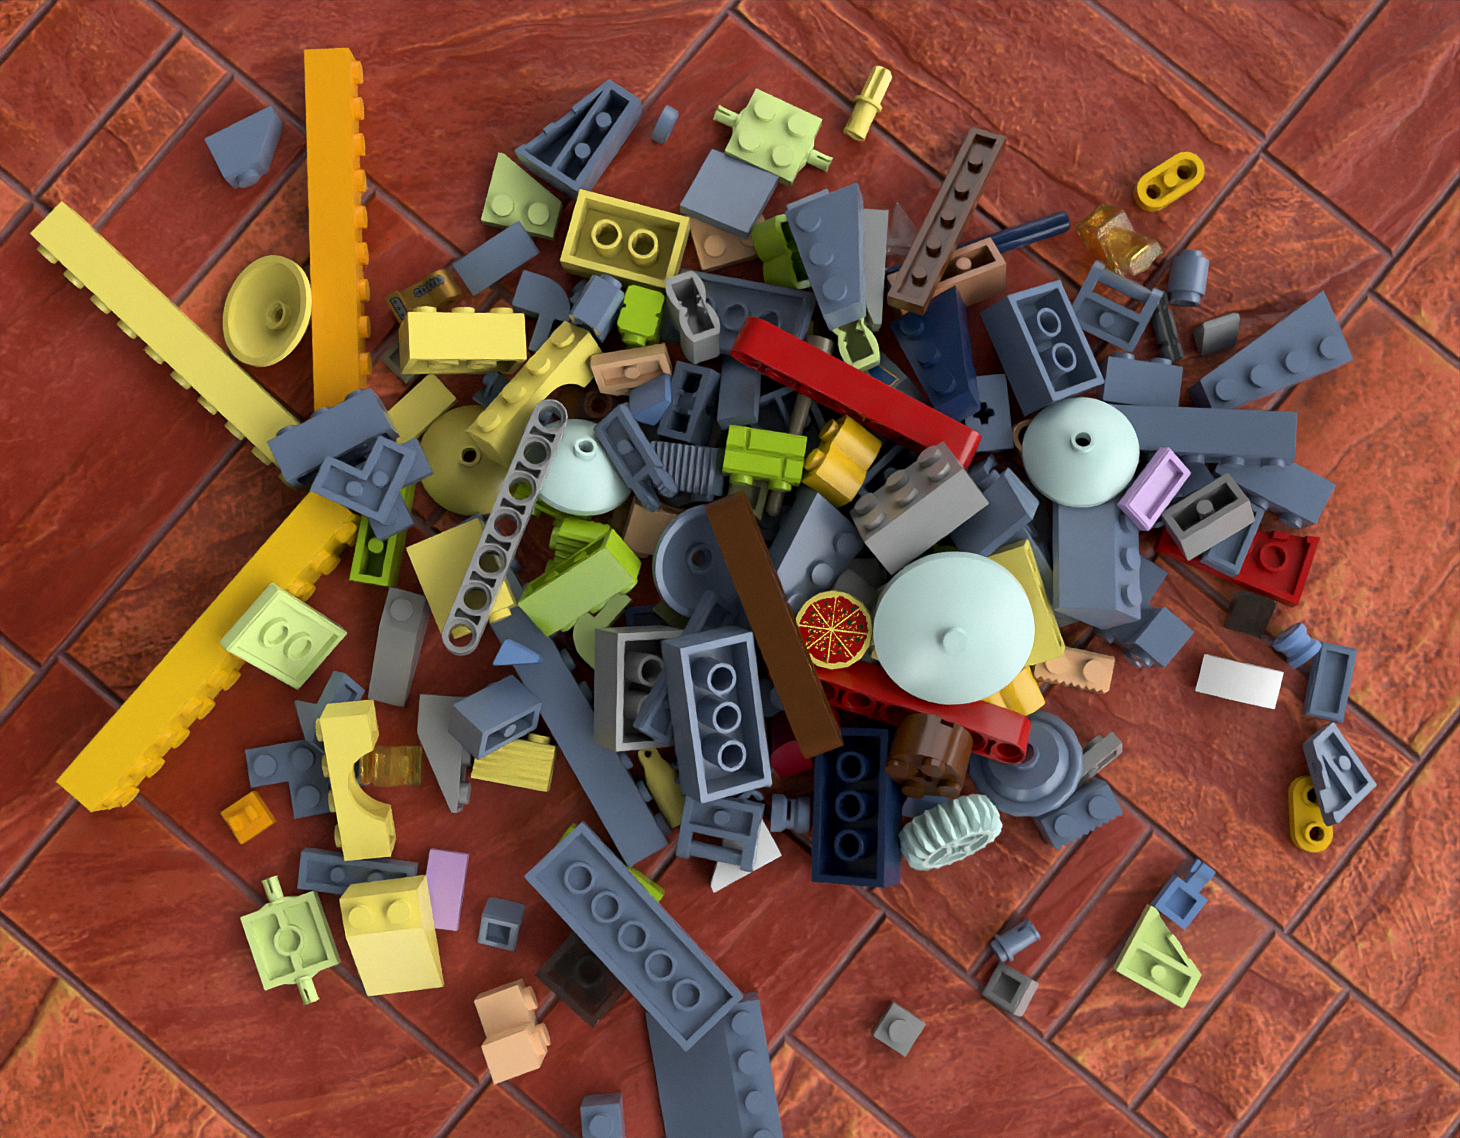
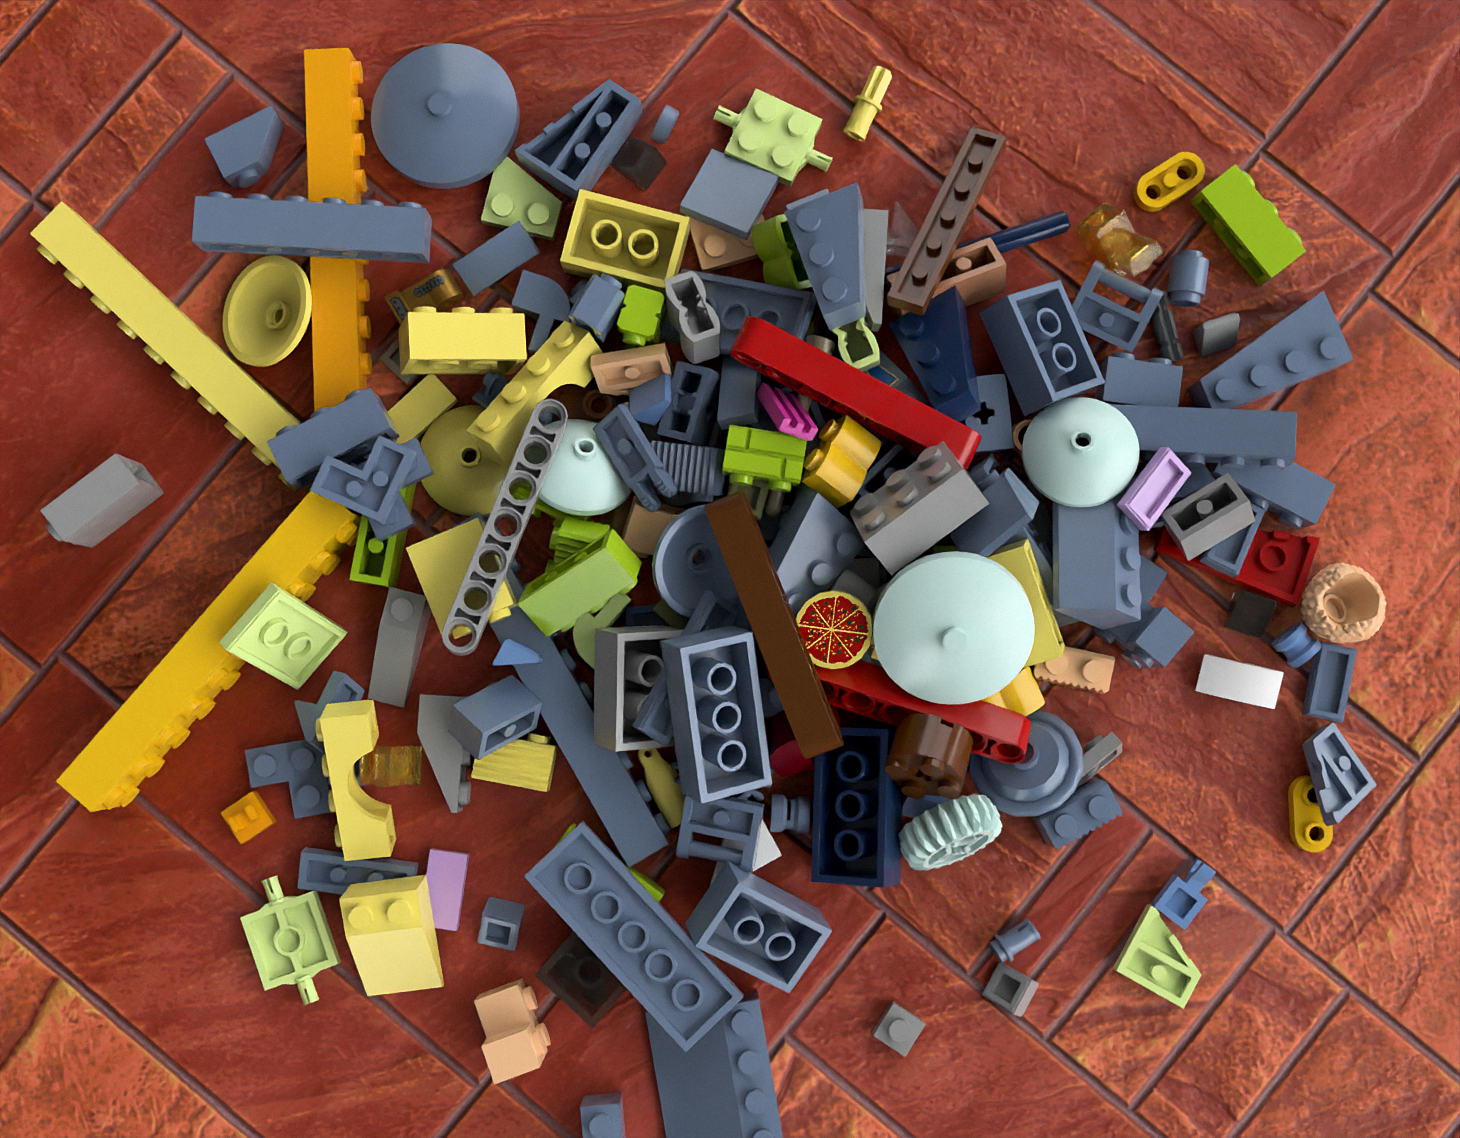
none -> light grey brick [40,453,164,548]
none -> sand blue brick [192,192,432,263]
none -> sand blue dish [371,43,520,189]
none -> clear smoke slope [610,136,666,190]
none -> sand blue brick [685,861,832,993]
none -> dark pink tile [756,383,818,441]
none -> lime brick [1191,164,1306,287]
none -> light nougat hair [1300,563,1387,643]

